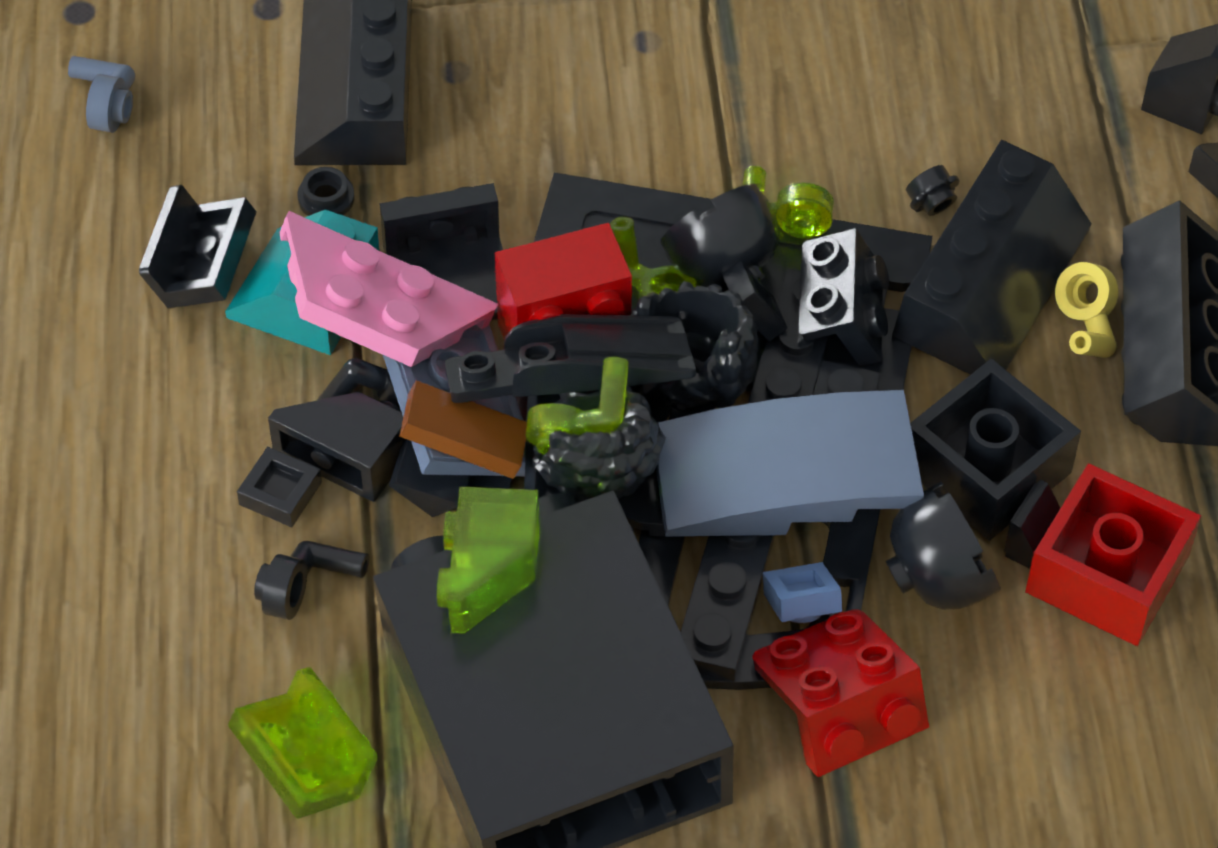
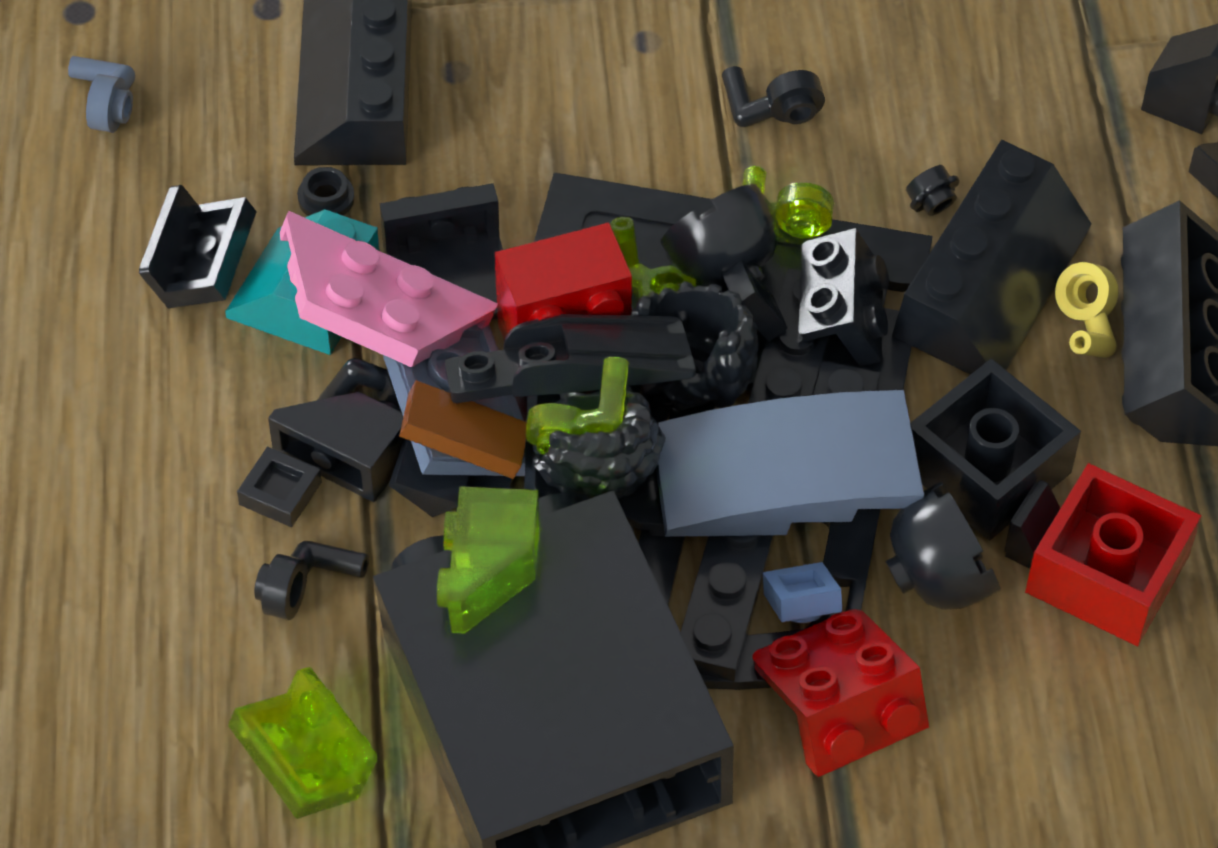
none -> black plate [722,66,825,127]

